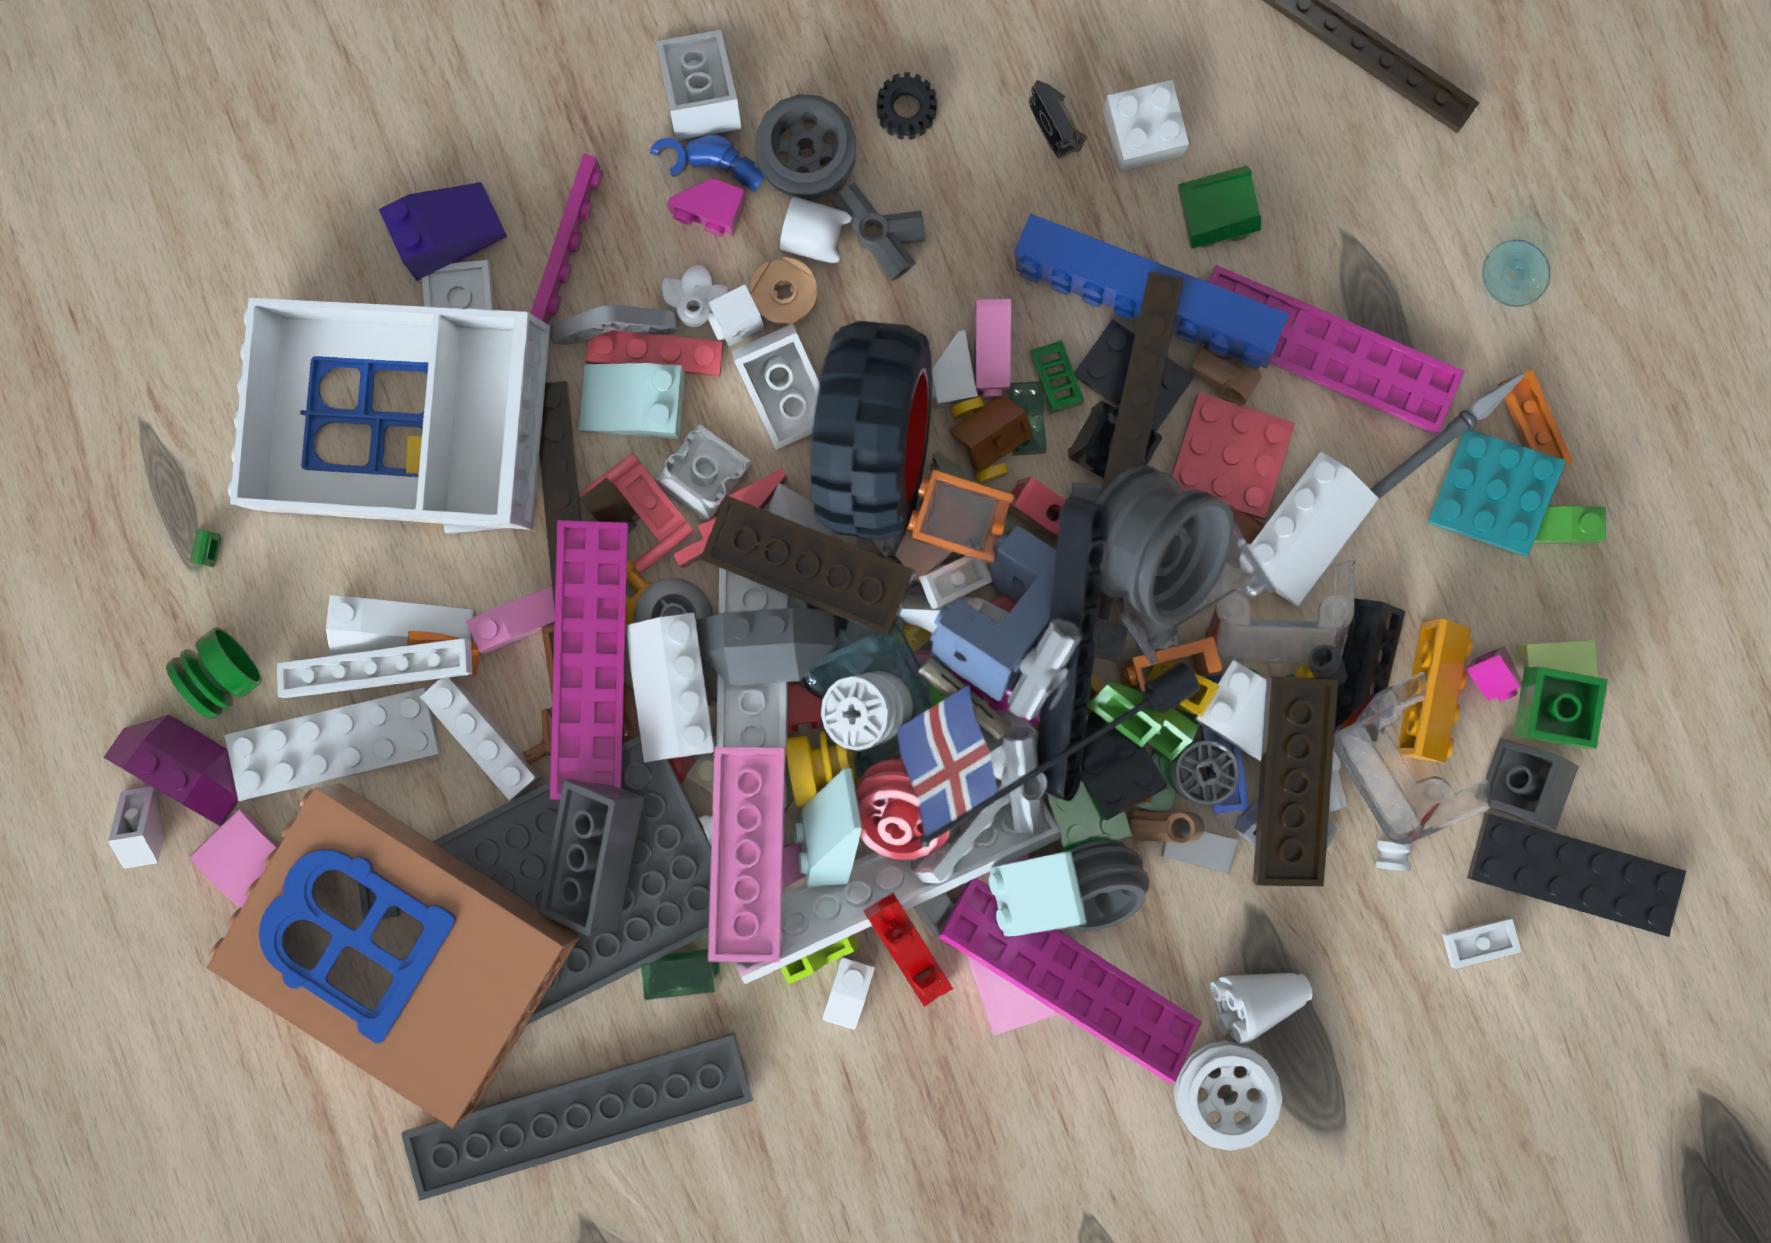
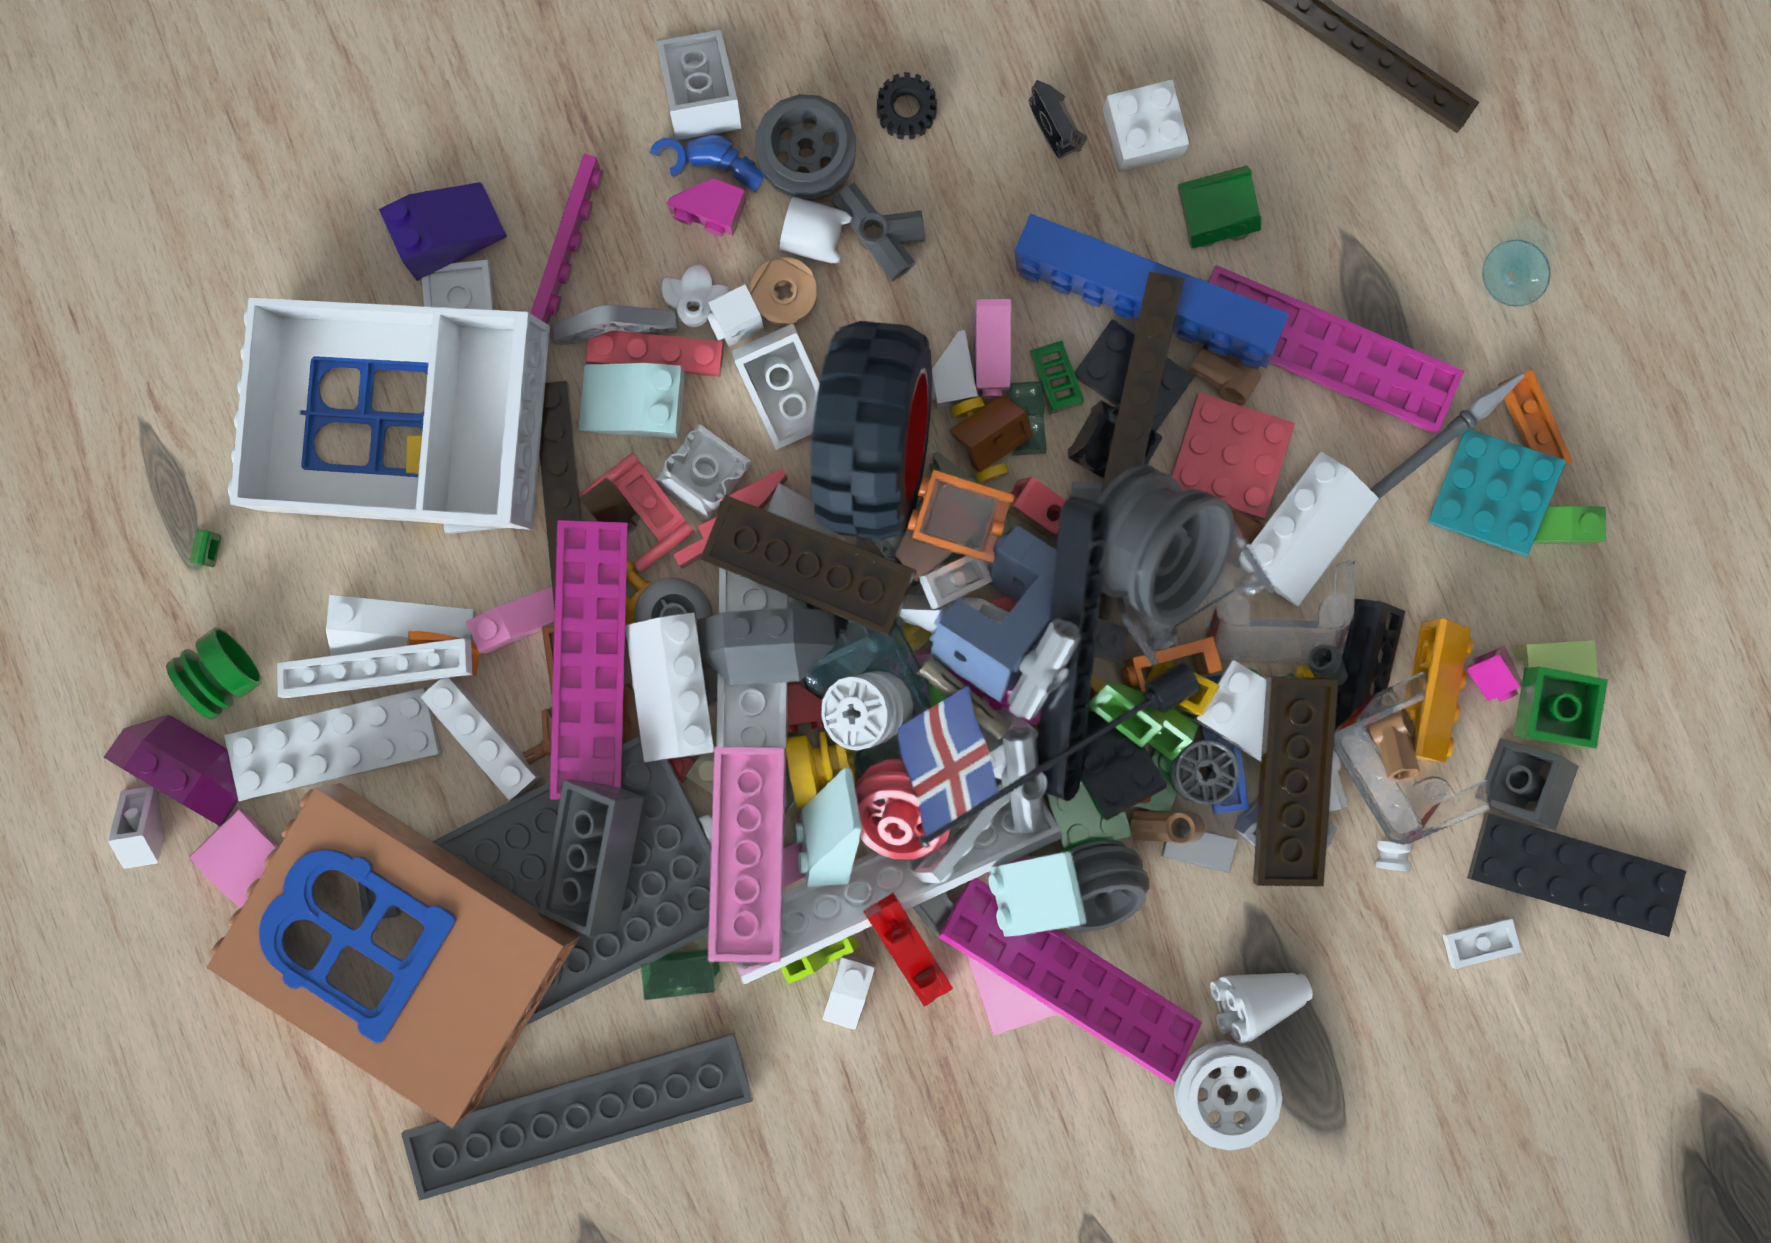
none -> medium nougat piece [1368,707,1420,781]

